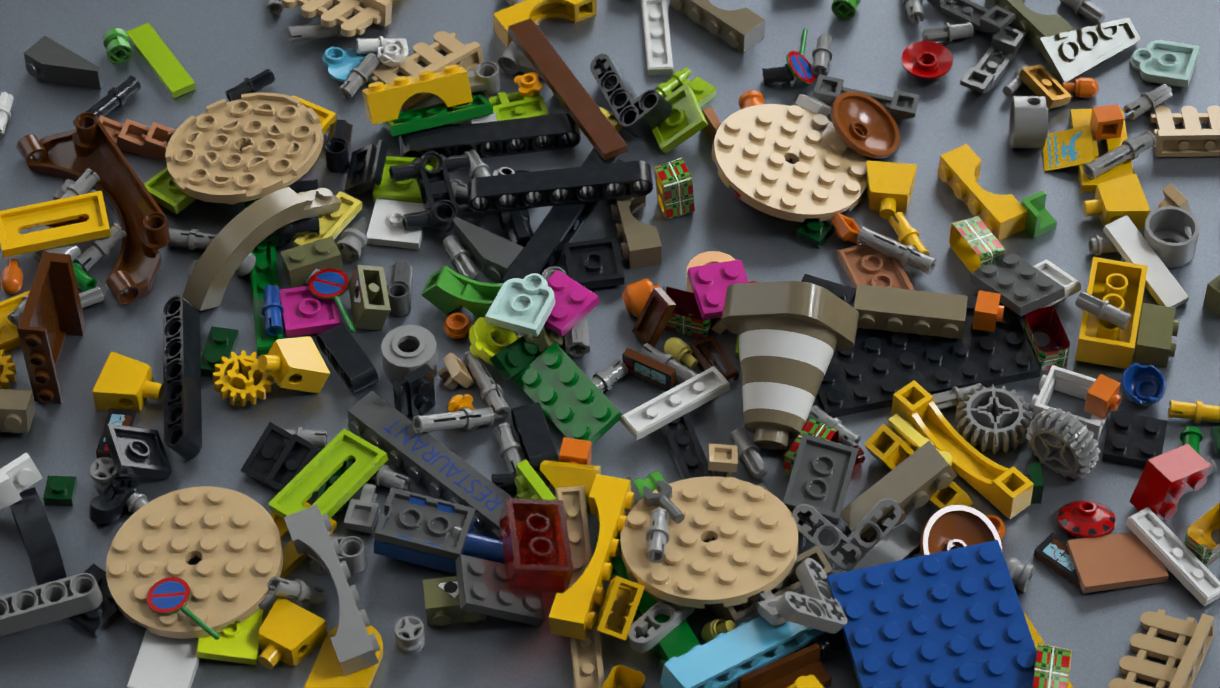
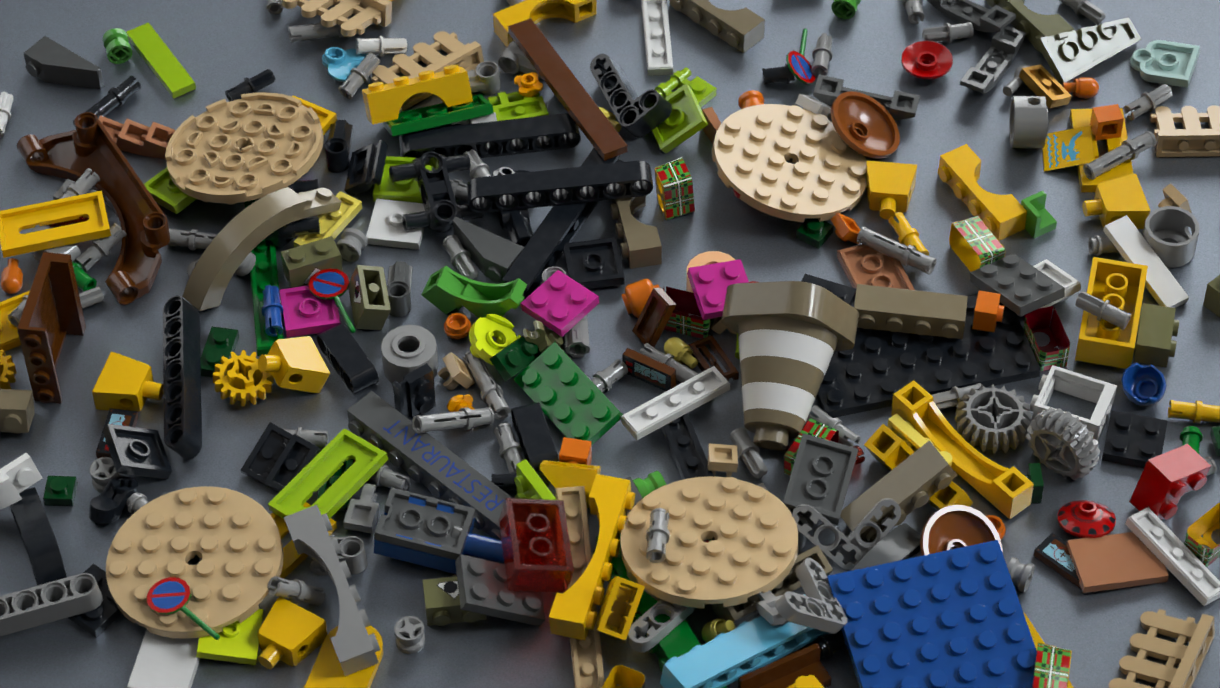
white plate [377,40,409,67] -> none
light aqua plate [485,273,555,337] -> none
dark grey bar [643,480,685,524] -> none
orange plate [1084,374,1122,420] -> none

